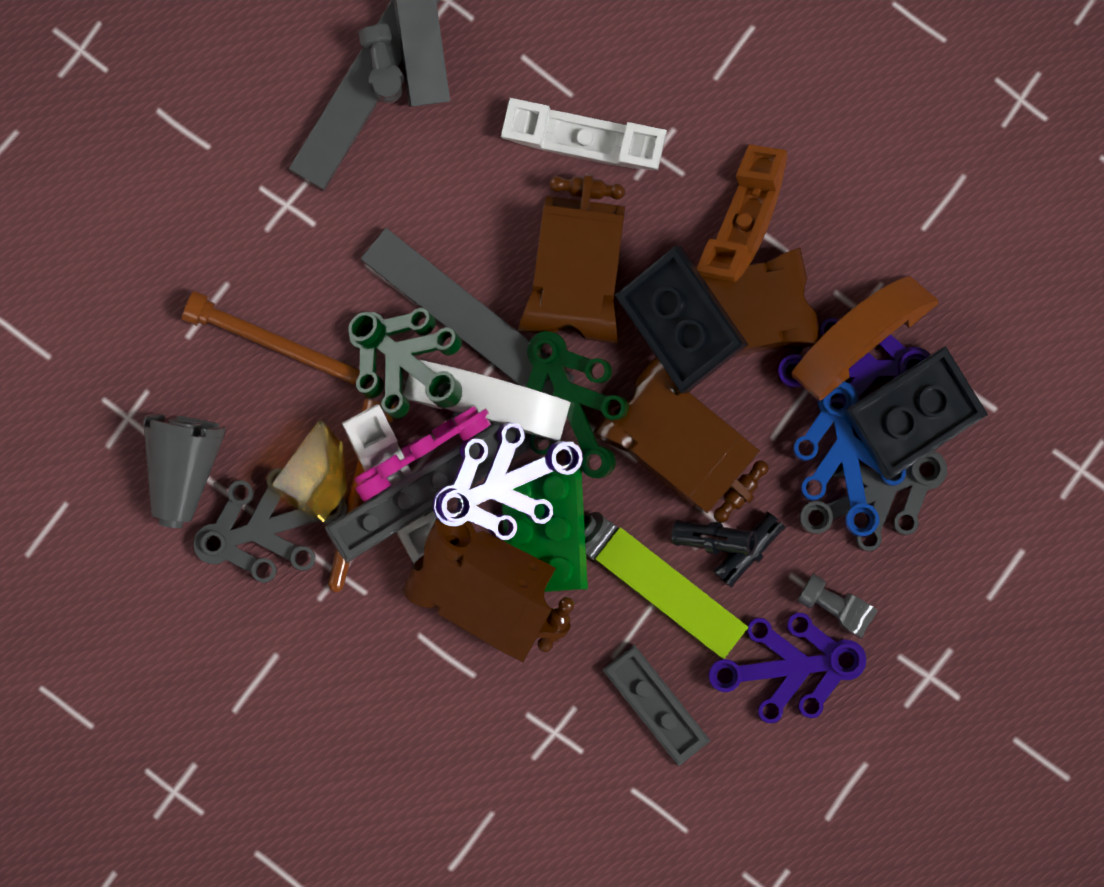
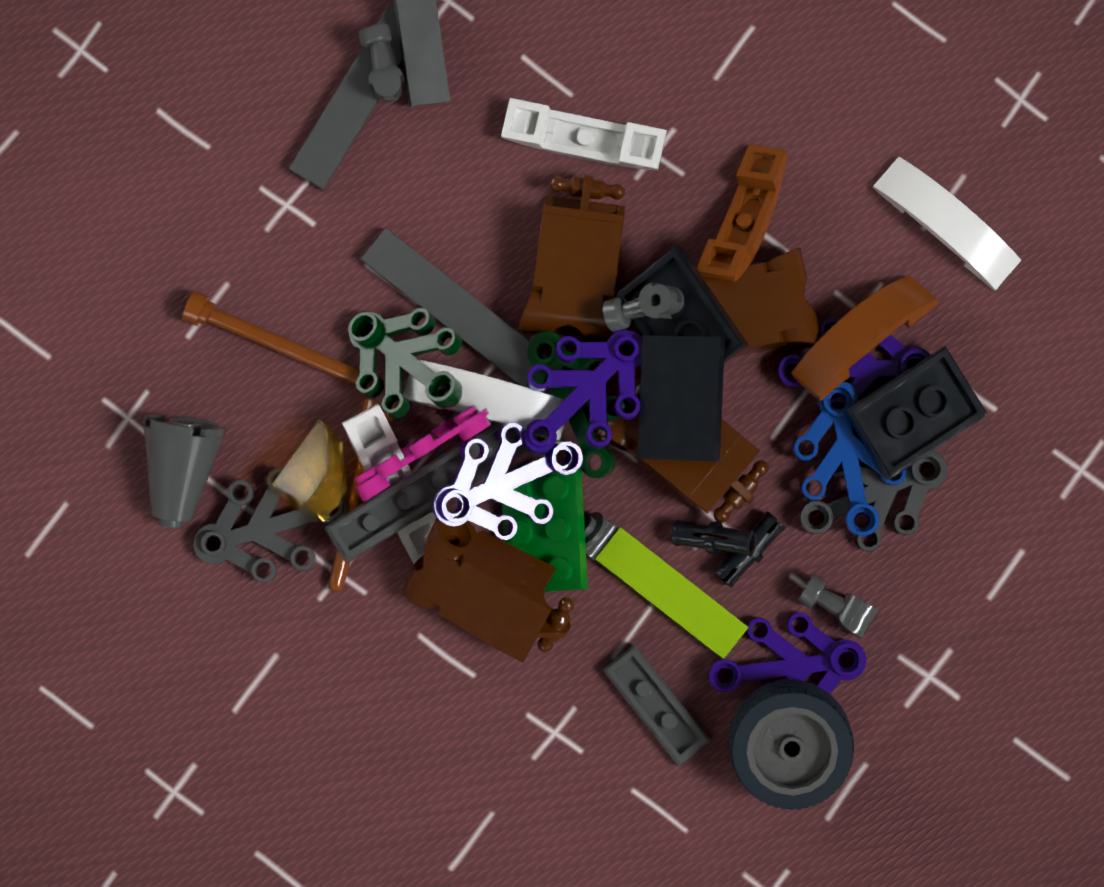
none -> dark purple plant [523,330,643,455]
none -> dark grey leg [603,283,684,332]
none -> black tile [638,335,725,462]
none -> wheel [729,679,854,810]
none -> white slope [872,157,1021,291]

